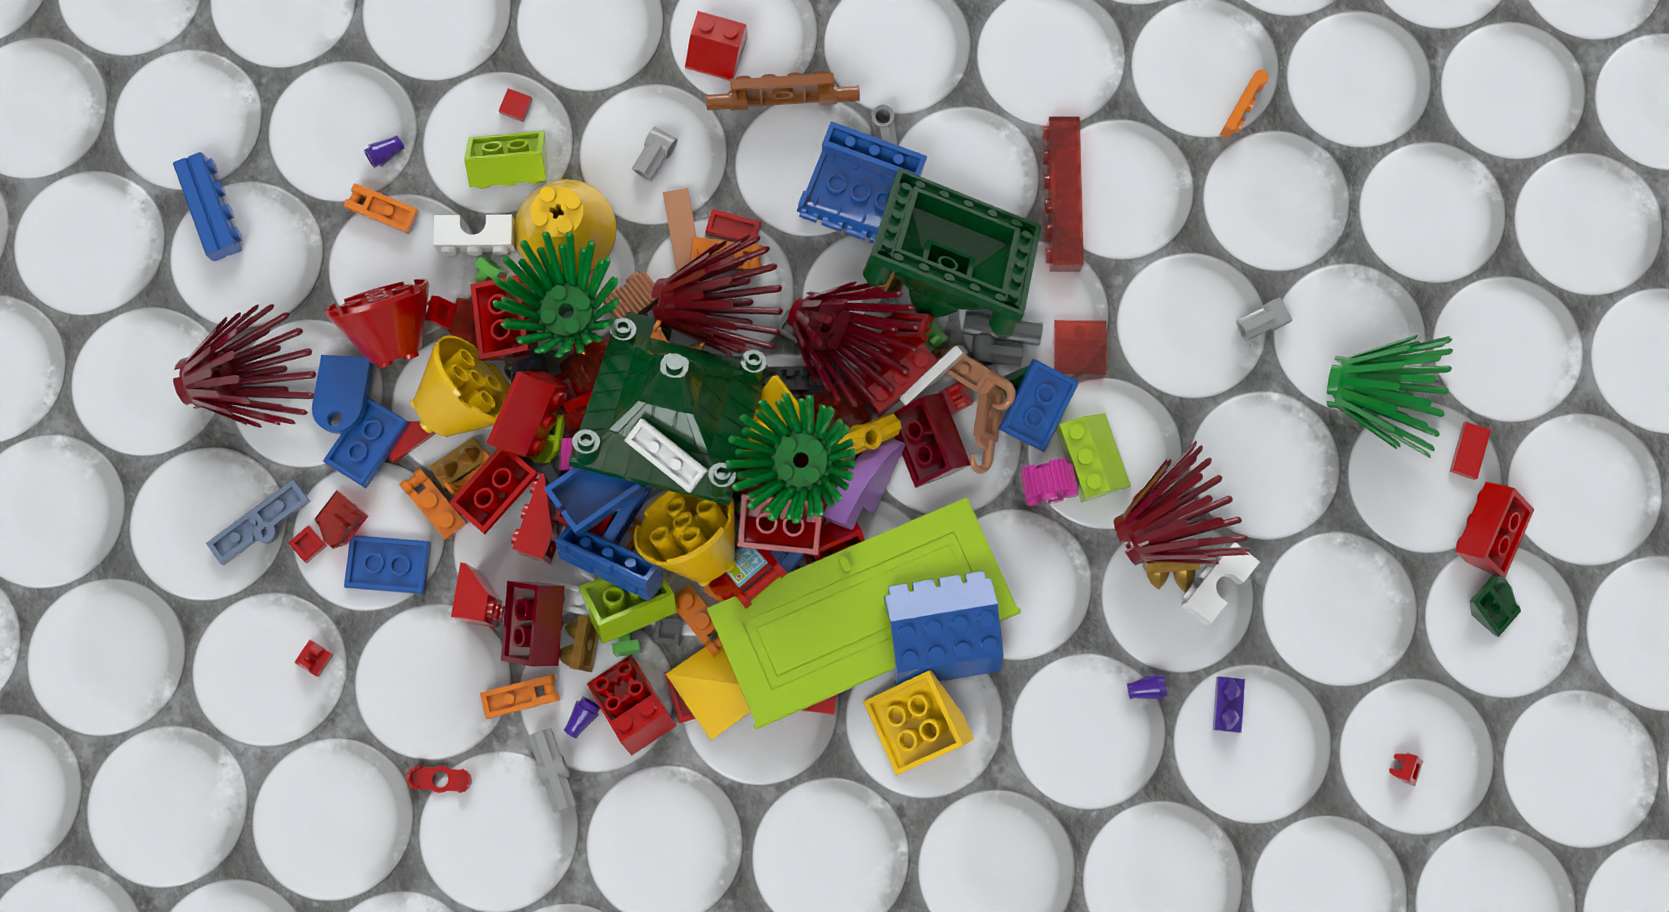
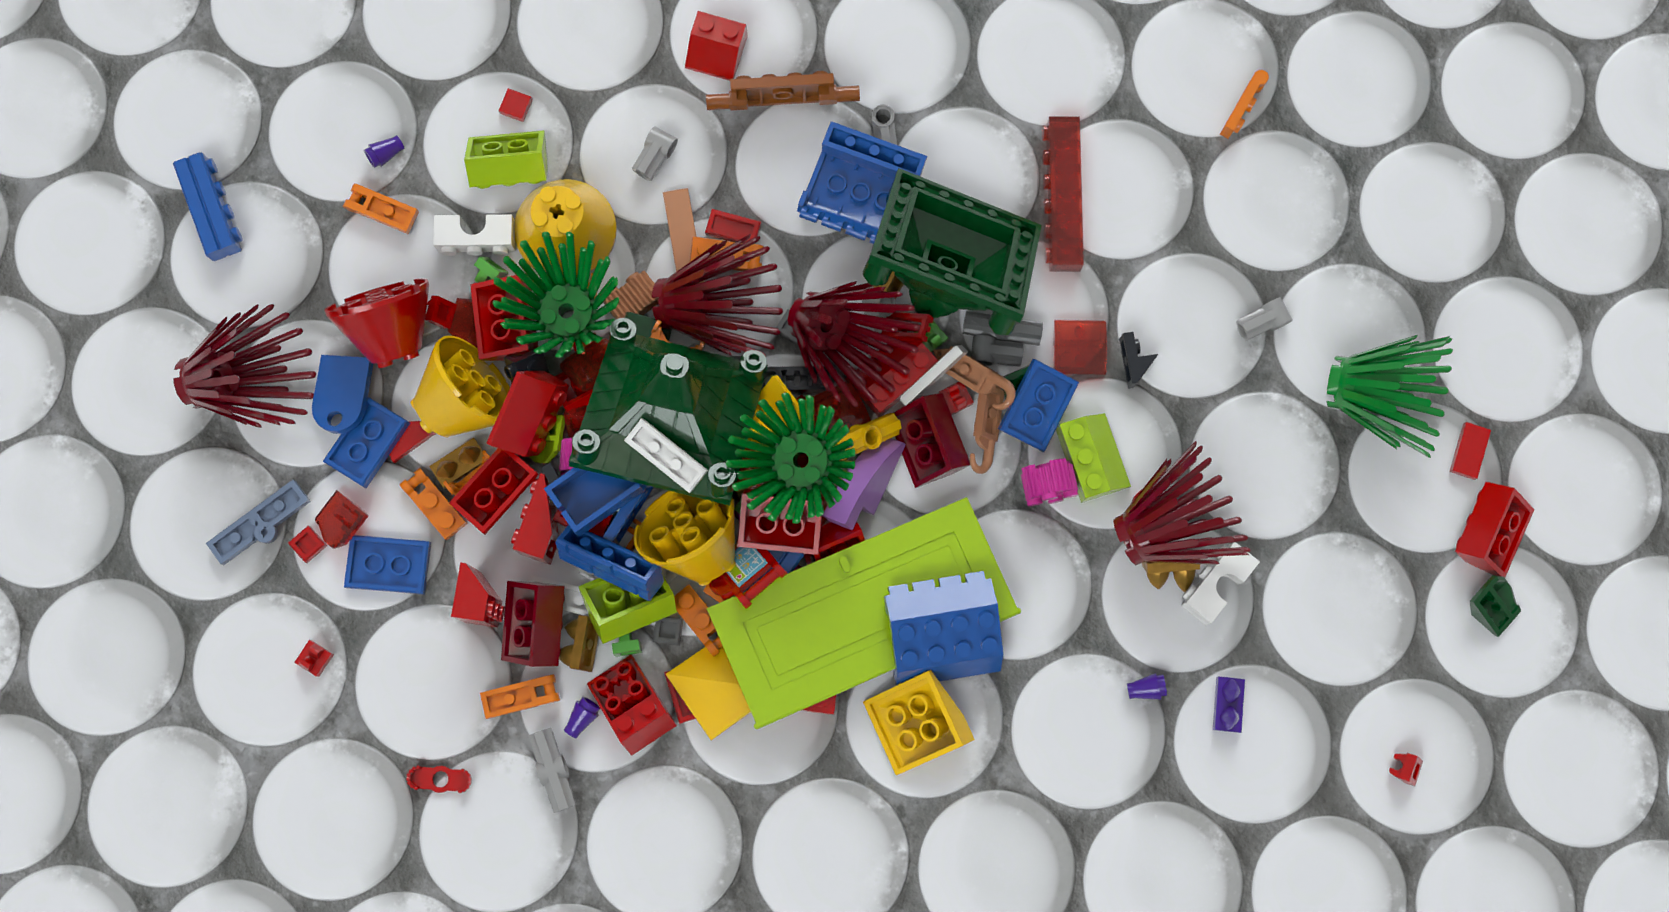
none -> black slope [1119,332,1158,389]

